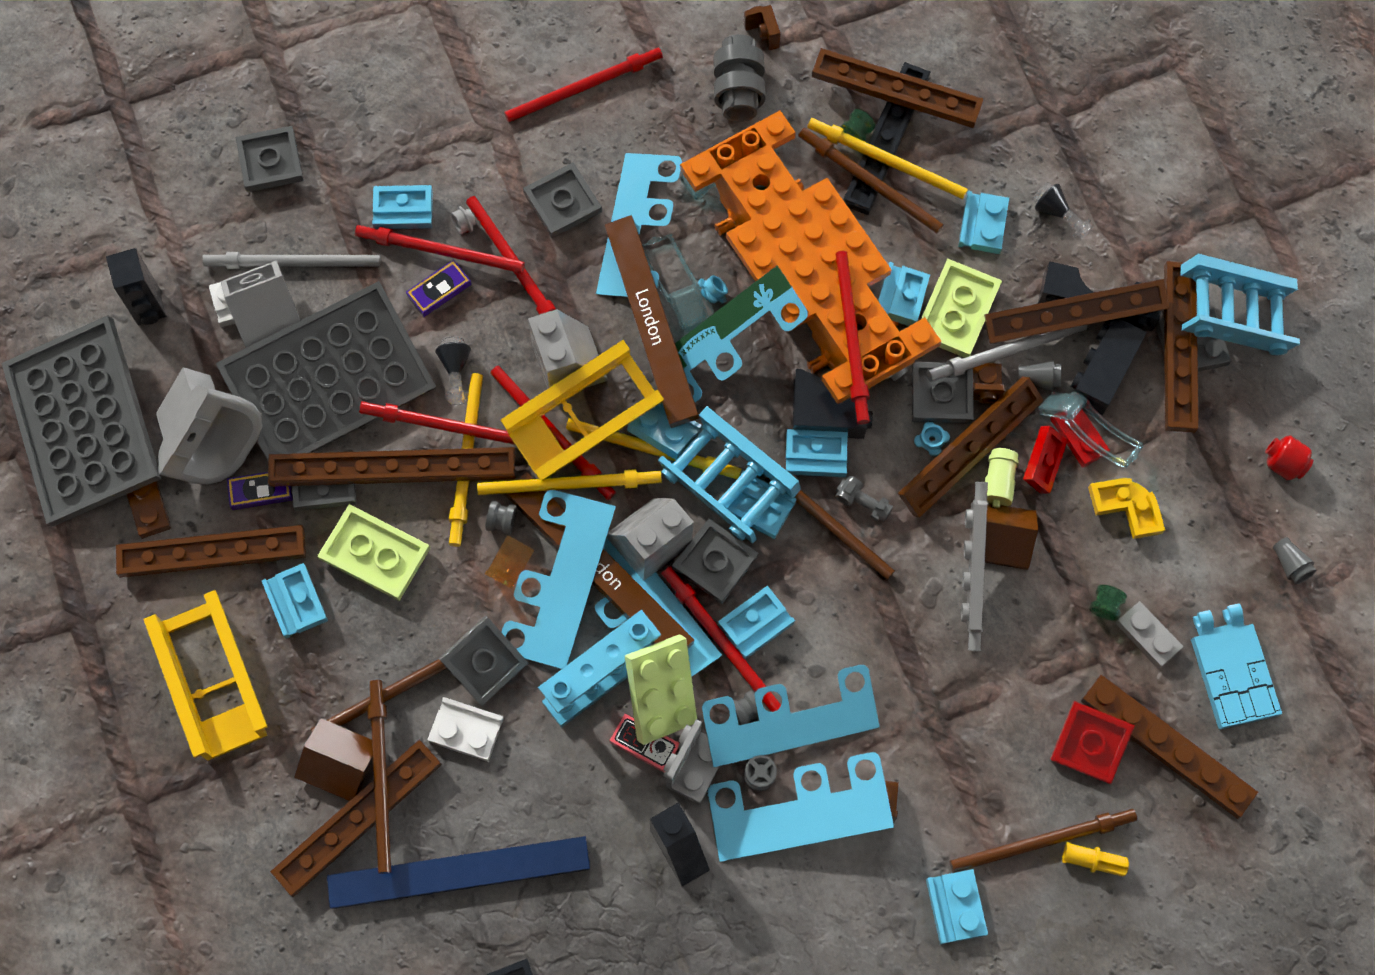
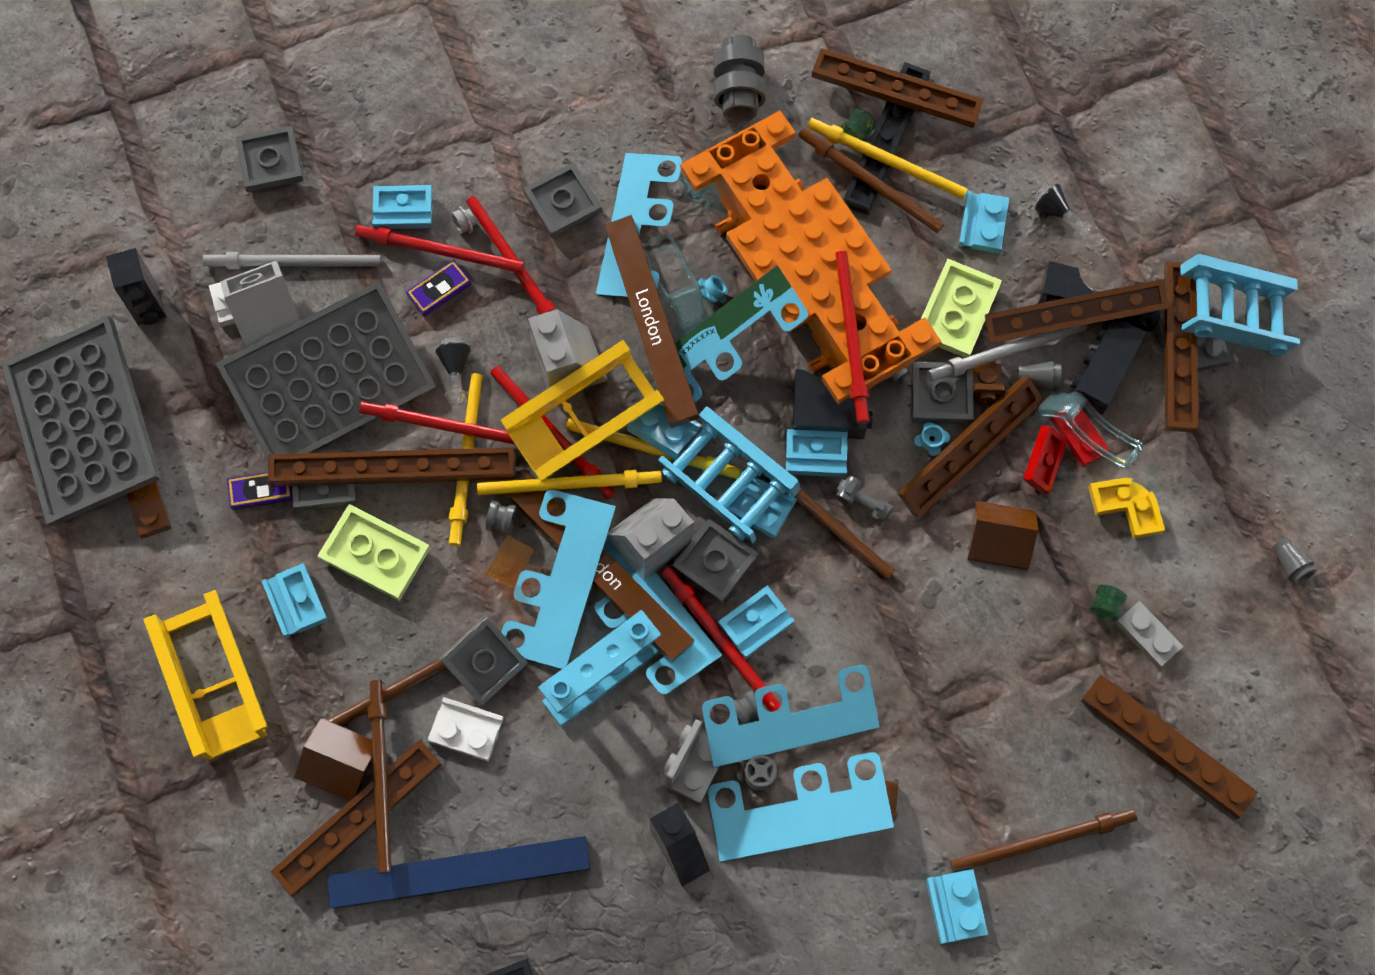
reddish brown plate [116,525,306,578] -> none
light grey piece [156,367,263,485] -> none
red bar [504,47,663,123] -> none
tile [609,714,680,773] -> none
yellowish green plate [625,634,697,745] -> none
reddish brown bracket [744,5,780,50] -> none
medium azure plate [878,262,930,326] -> none
light grey plate [961,482,989,651] -> none
yellowish green piece [985,448,1019,508] -> none
red tile [1050,701,1135,784] -> none
yellow axle [1062,842,1129,877] -> none
medium azure tile [1191,603,1282,730] -> none
red head [1265,435,1314,480] -> none

